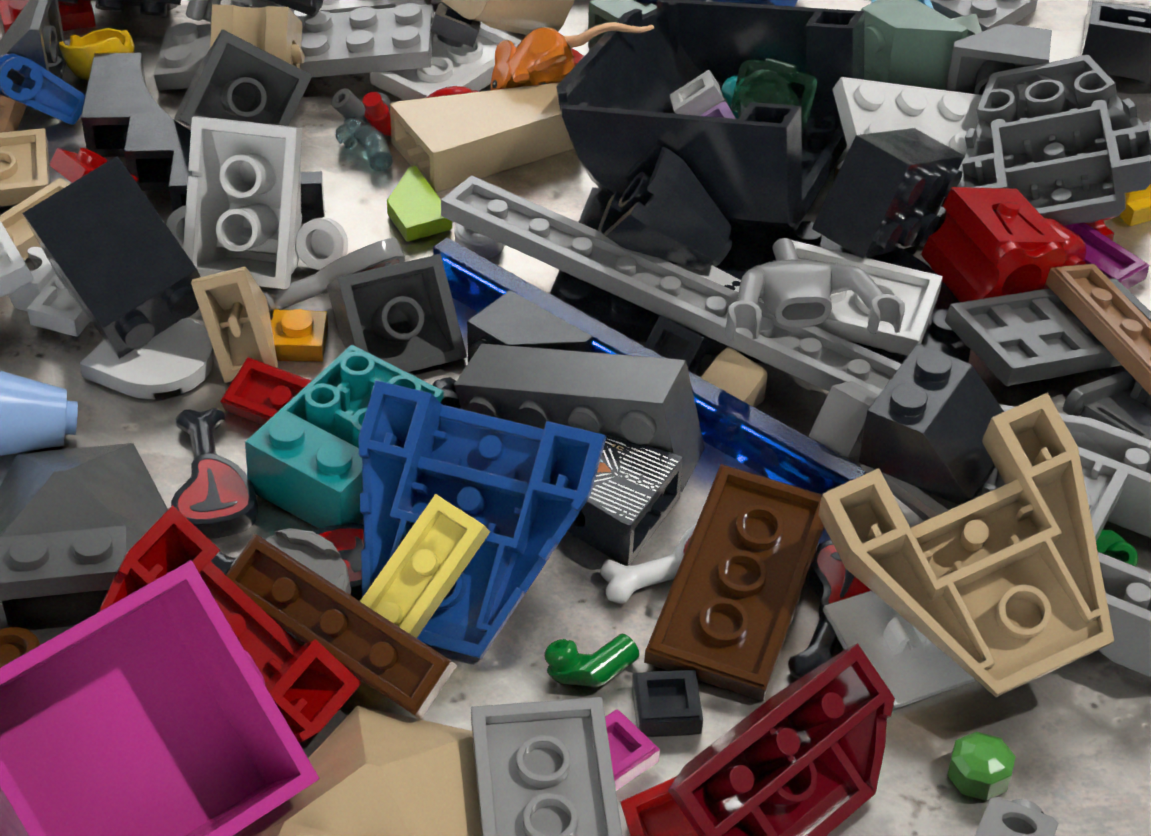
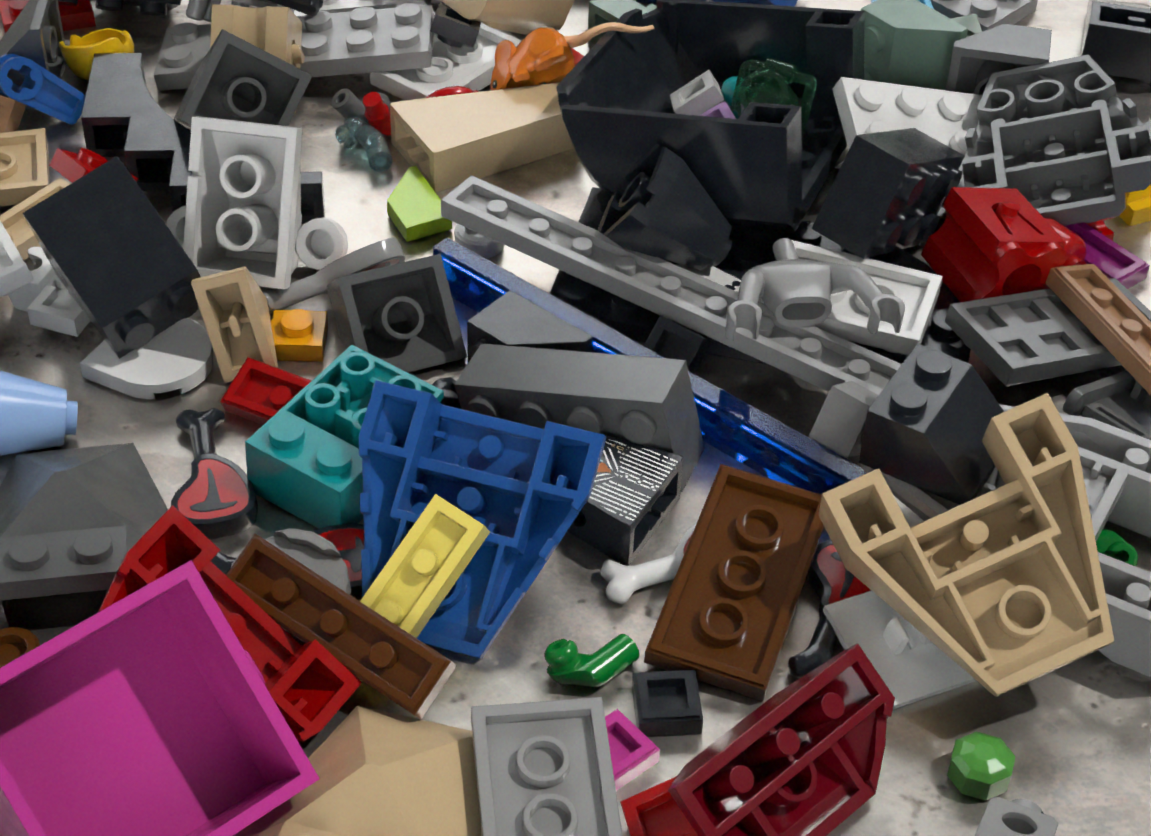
tan slope [692,347,767,426] -> none

